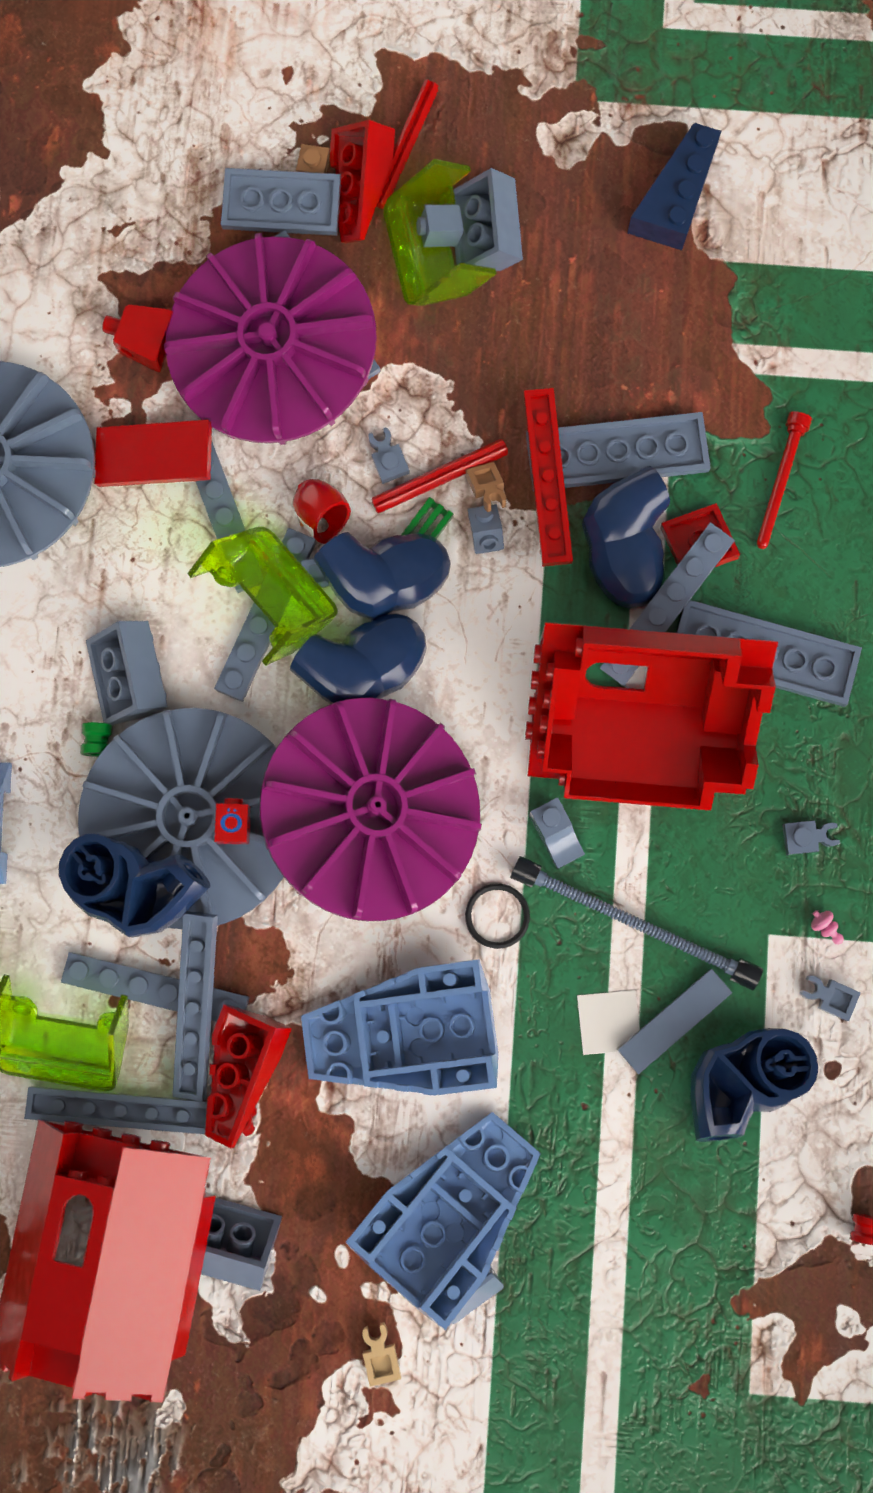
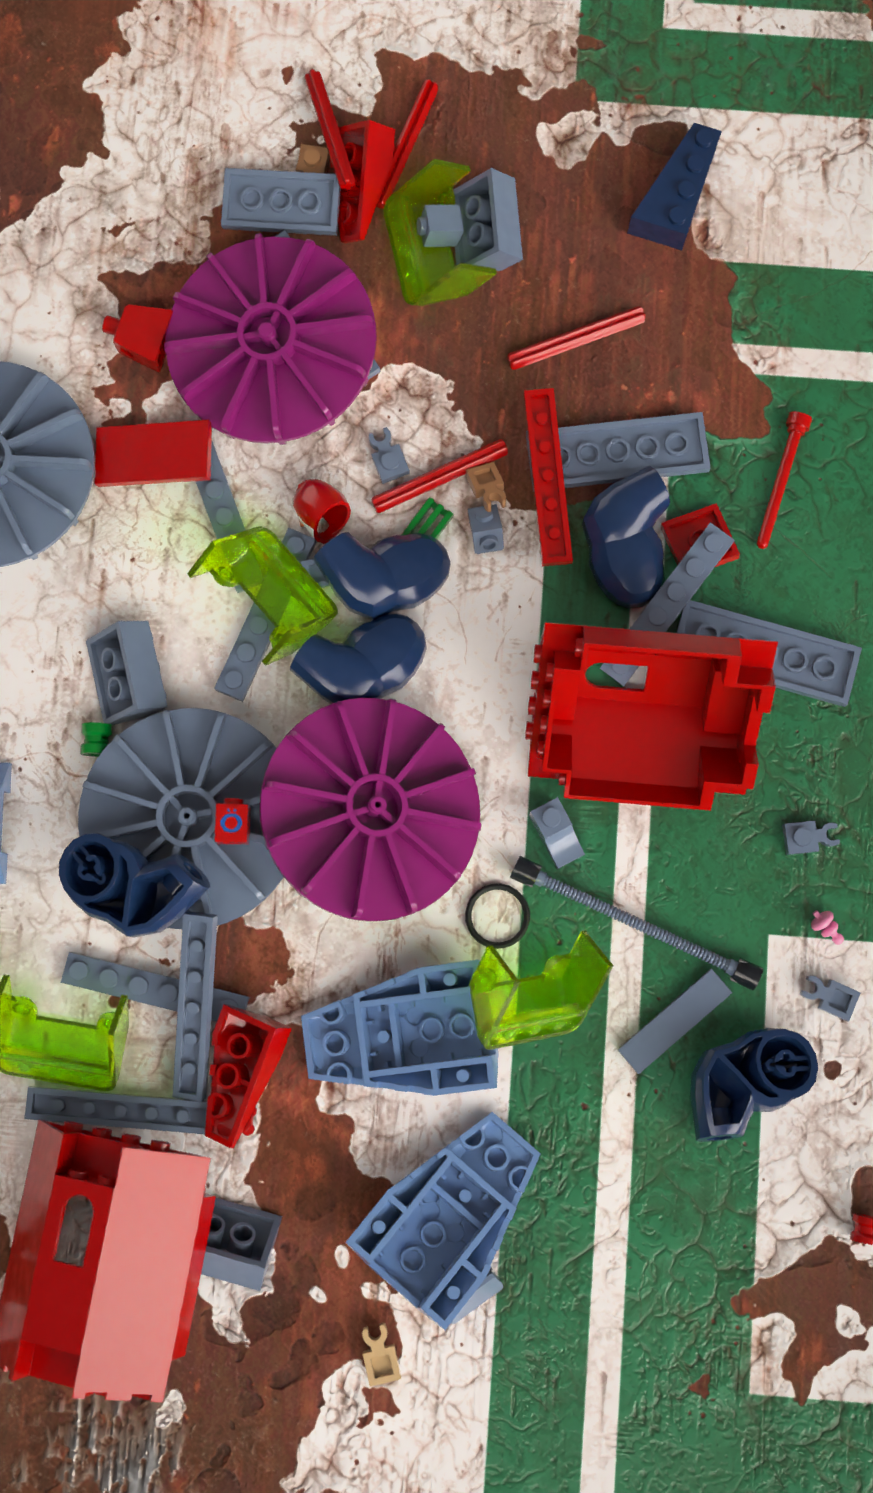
white sticker [577,990,640,1055] -> none
none -> red axle [305,69,356,191]
none -> clear neon green windscreen [469,931,614,1050]
none -> axle [507,306,645,370]

